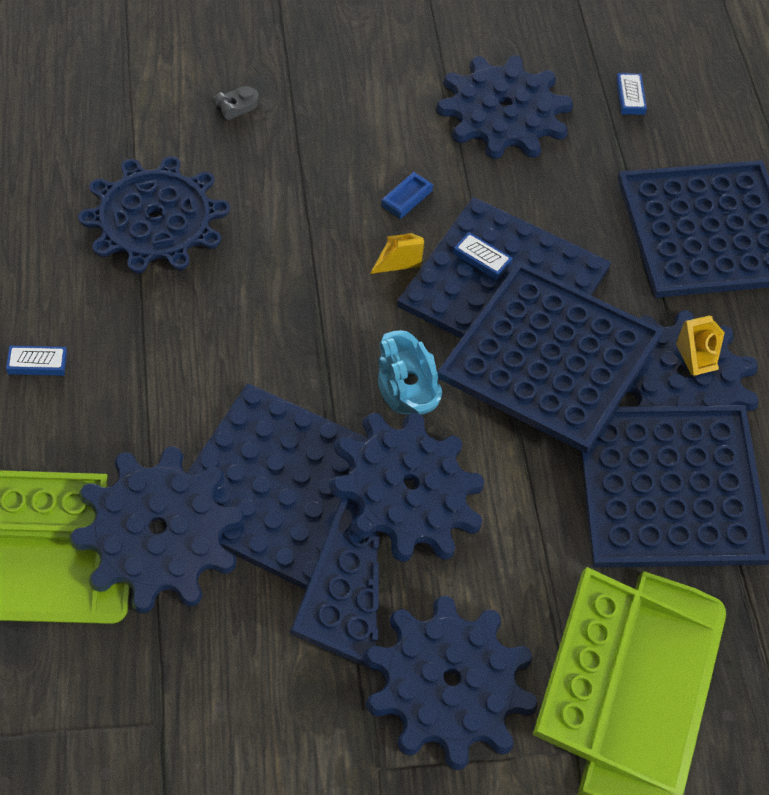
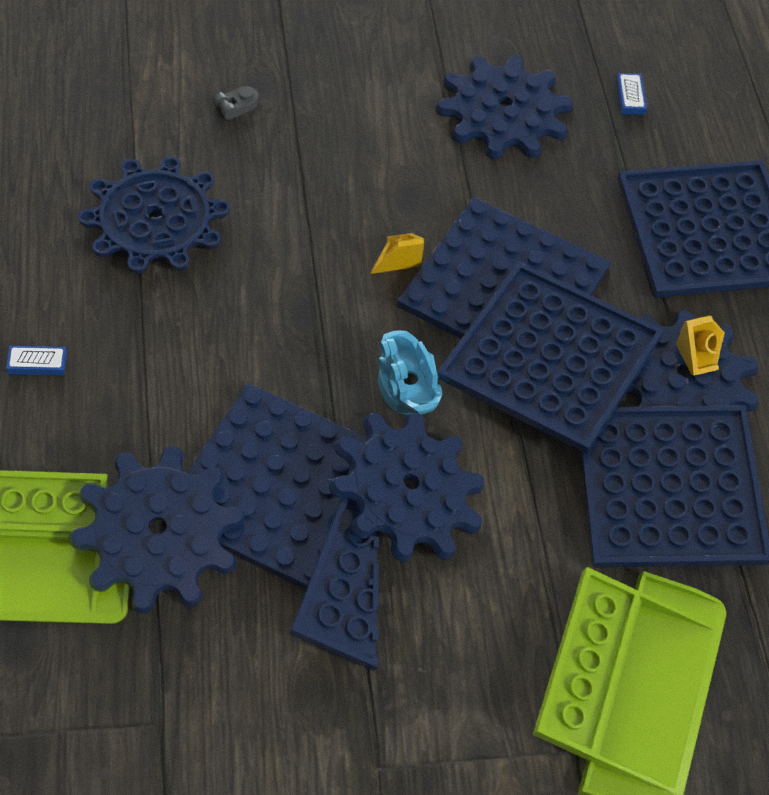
dark blue plate [364,596,538,770] -> none
blue tile [381,172,433,219] -> none
tile [453,232,513,280] -> none

